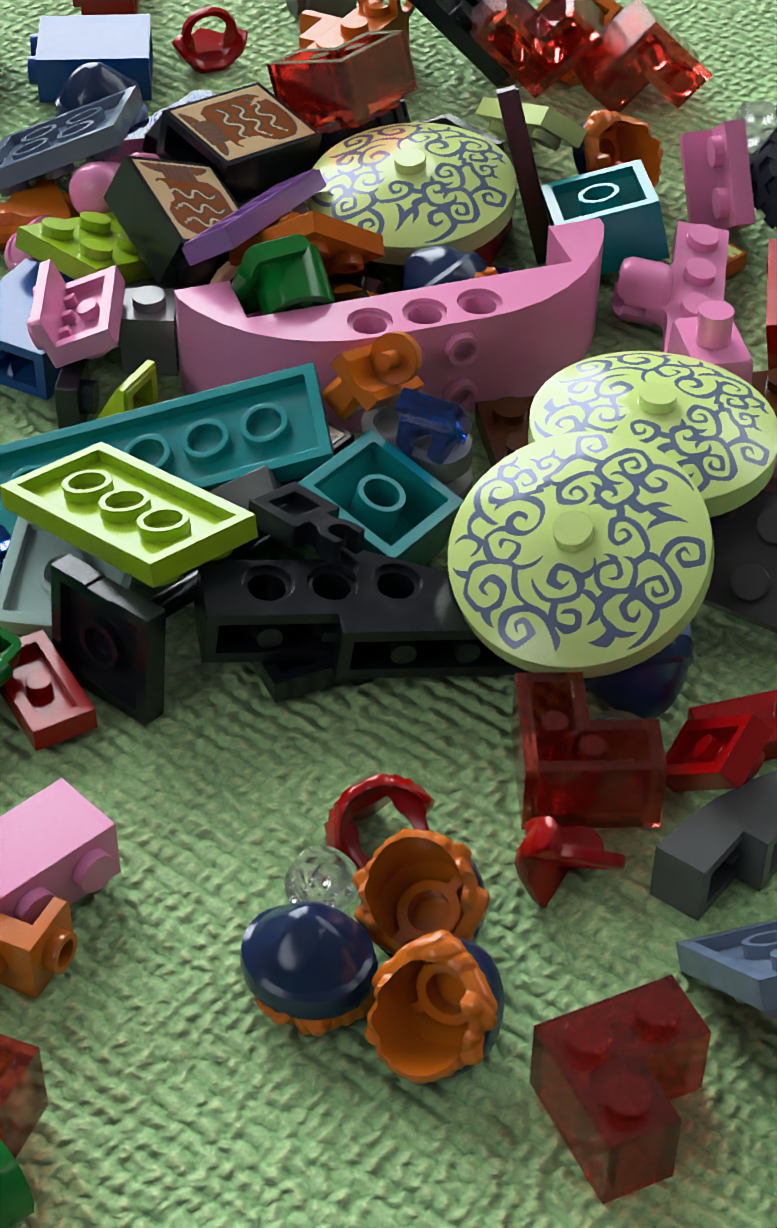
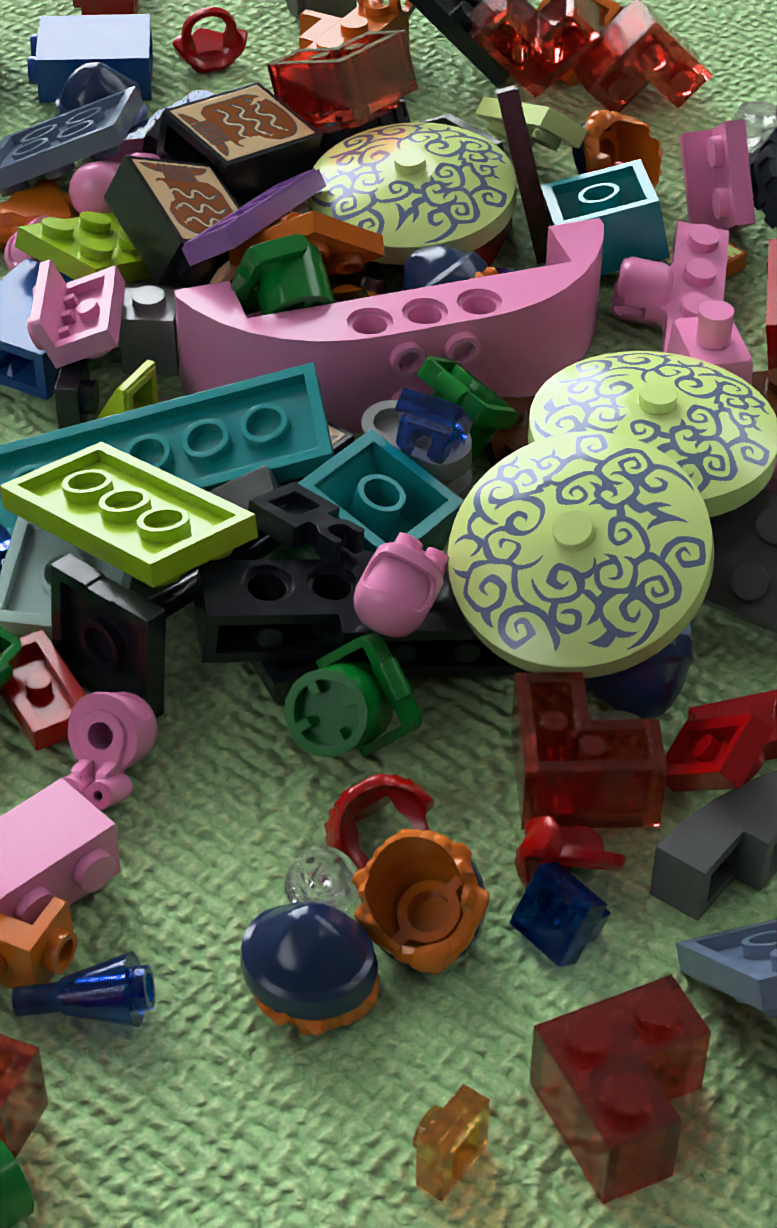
orange hips [321,331,425,421] -> none
orange hair [365,930,504,1085] -> none
none -> clear blue cone [12,951,155,1027]
none -> bright pink piece [63,692,158,810]
none -> green piece [284,633,422,758]
none -> bright pink piece [353,533,449,638]
none -> clear orange plate [412,1084,490,1201]
none -> green piece [417,356,519,465]
none -> clear blue tile [509,861,611,967]

